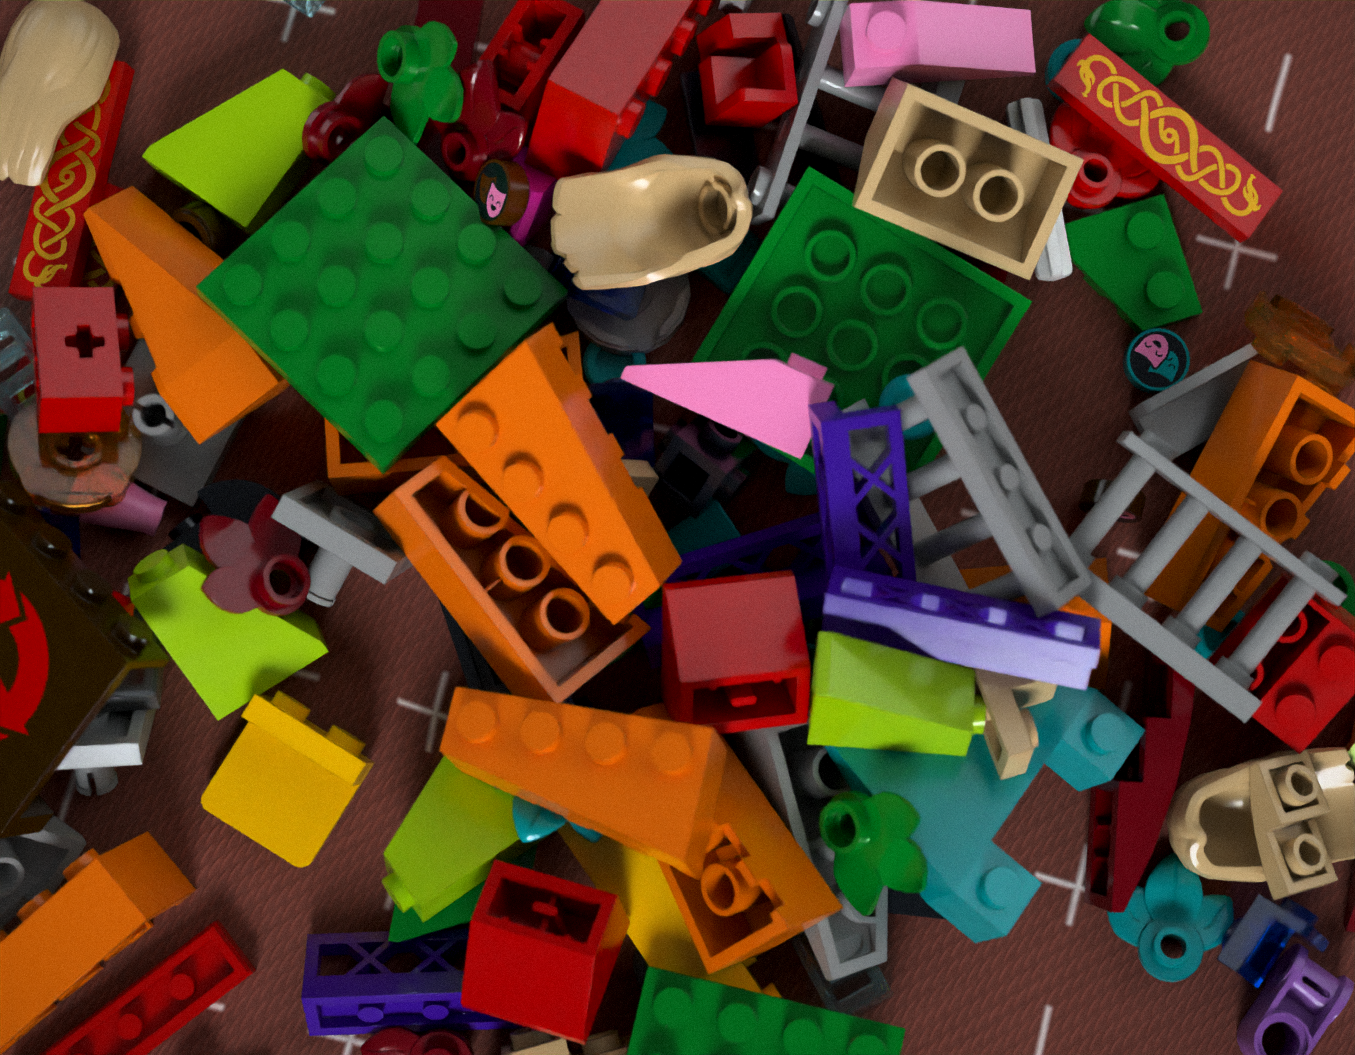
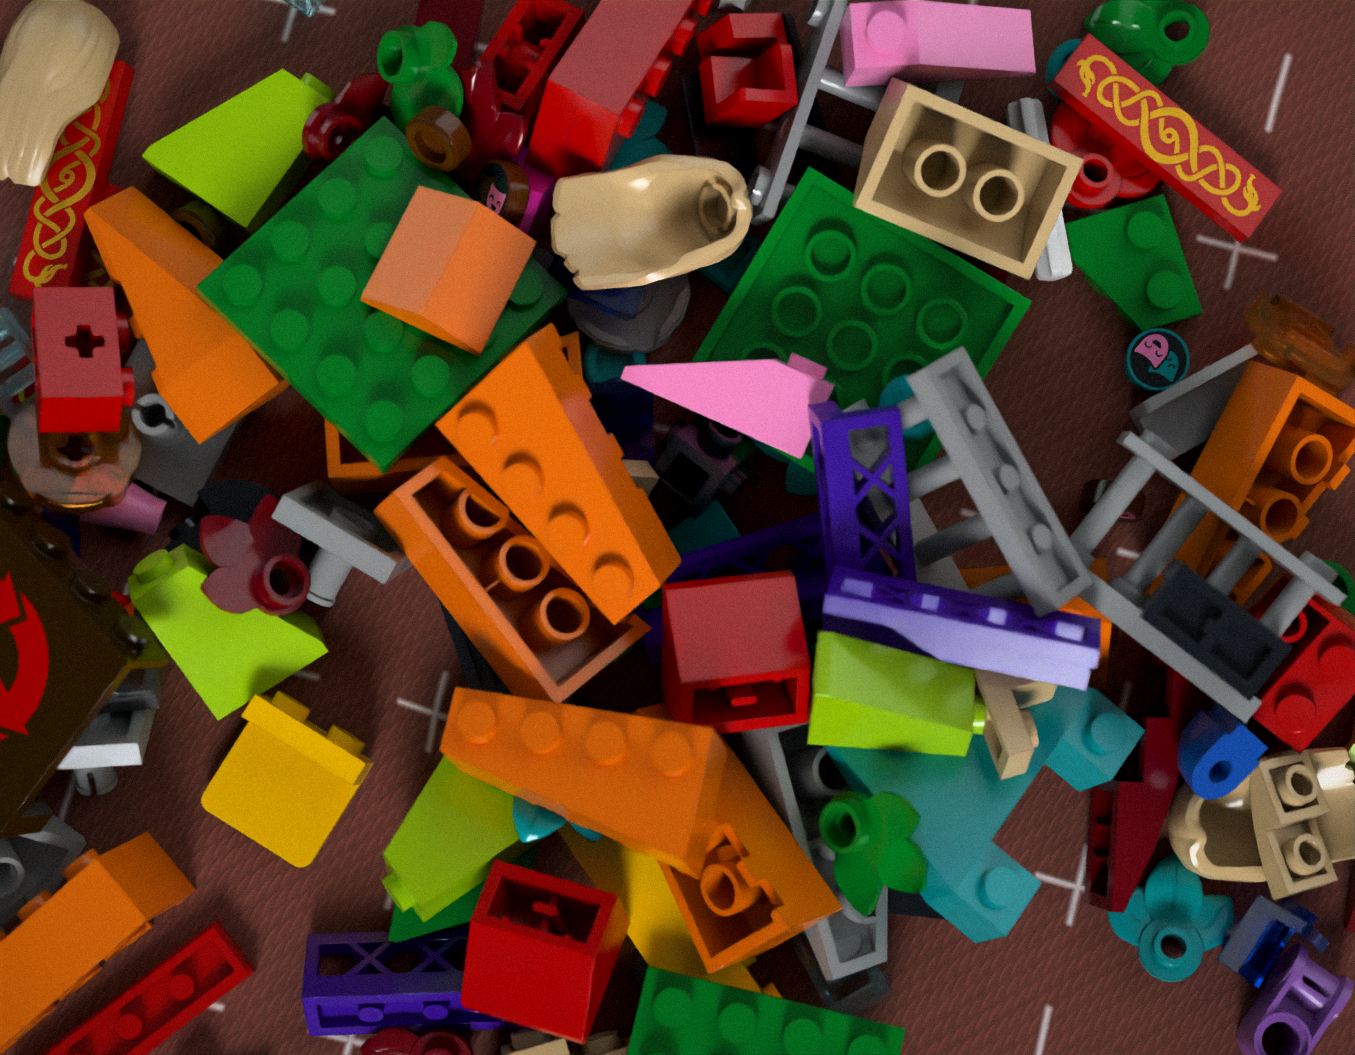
none -> orange slope [361,186,537,357]
none -> reddish brown tile [405,105,472,172]
none -> black hinge [1139,558,1293,701]
none -> blue piece [1176,702,1268,800]

